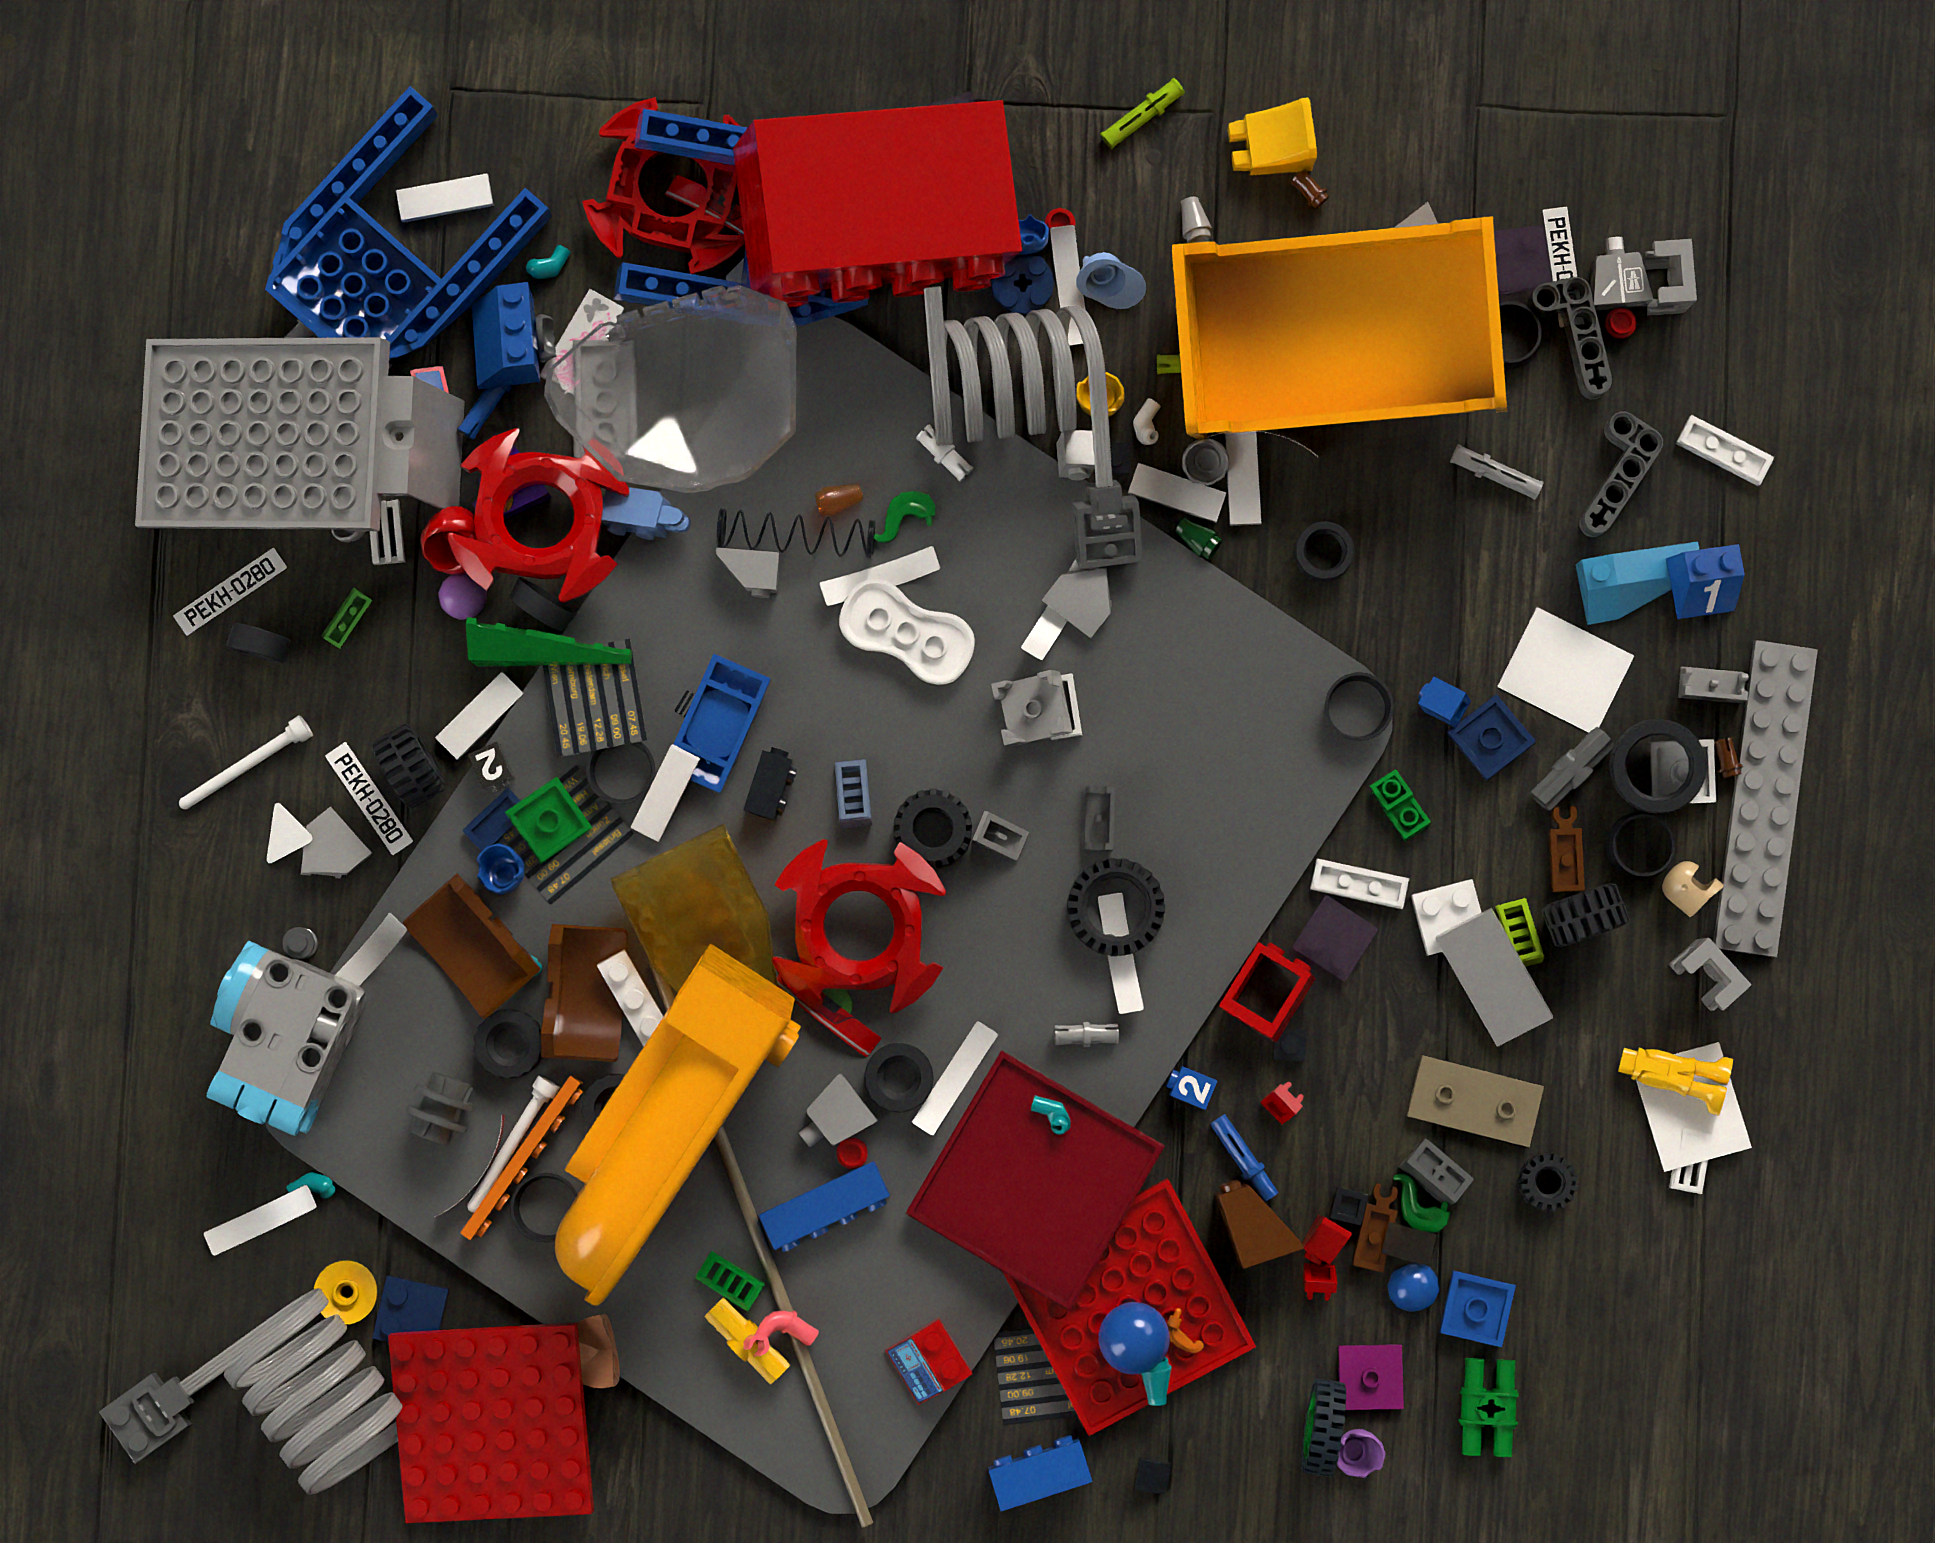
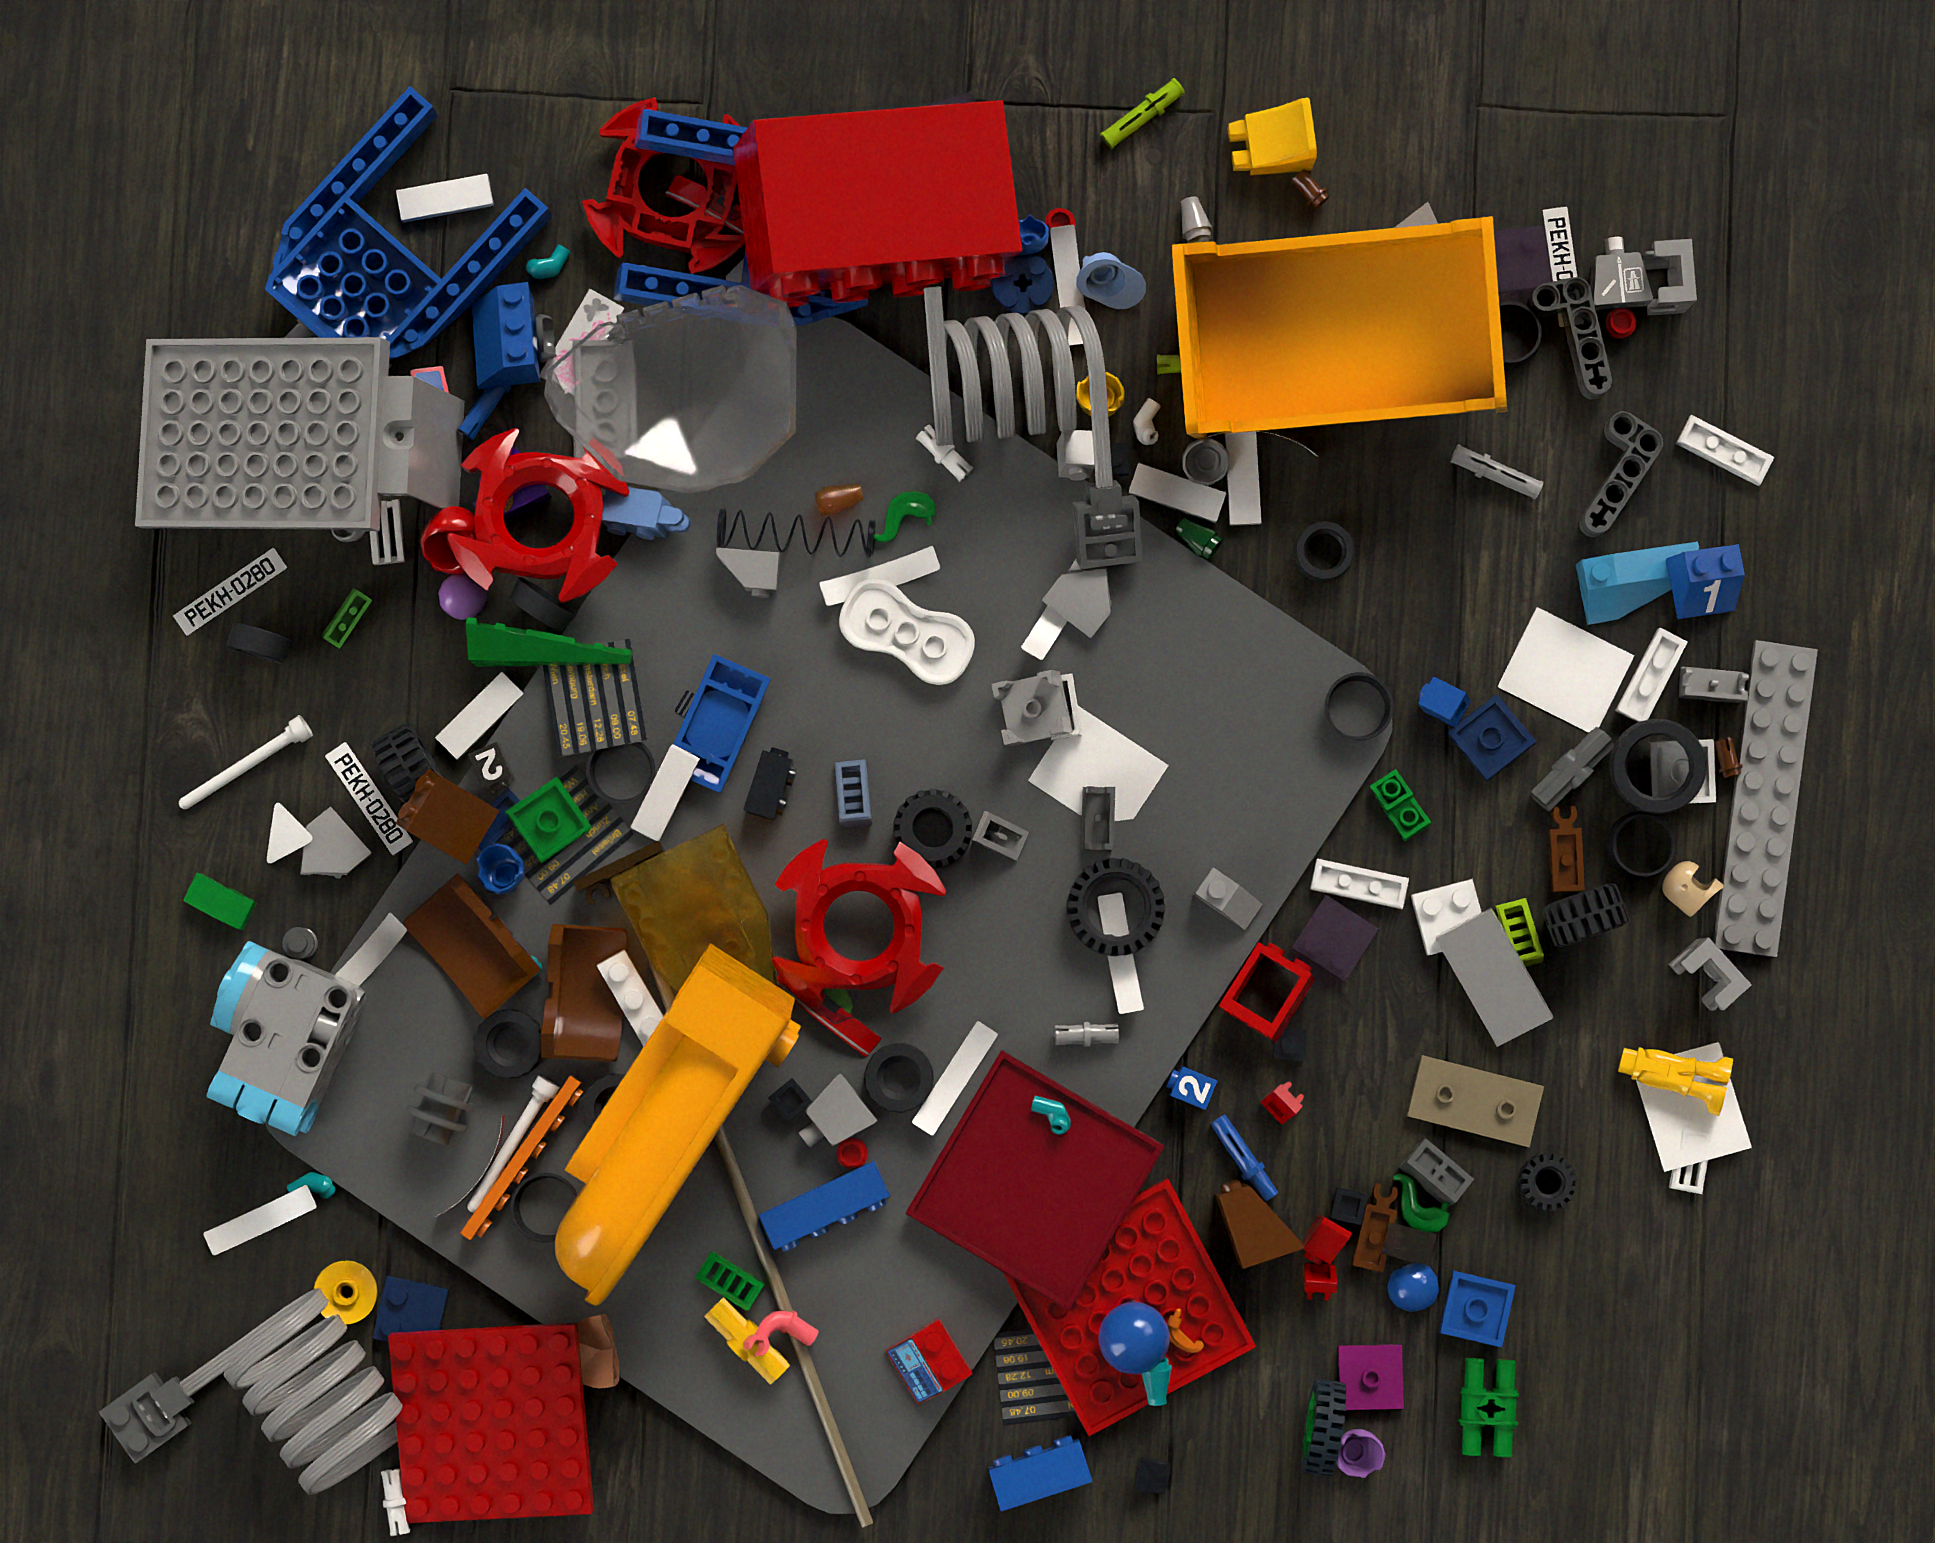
none -> green slope [183,873,257,930]
none -> white pin [381,1468,410,1536]
none -> reddish brown slope [395,769,500,865]
none -> dark brown plate [573,841,667,905]
none -> black plate [768,1077,813,1122]
none -> white sticker [1028,706,1169,822]
none -> light grey slope [1193,867,1263,930]
none -> white plate [1615,628,1687,722]

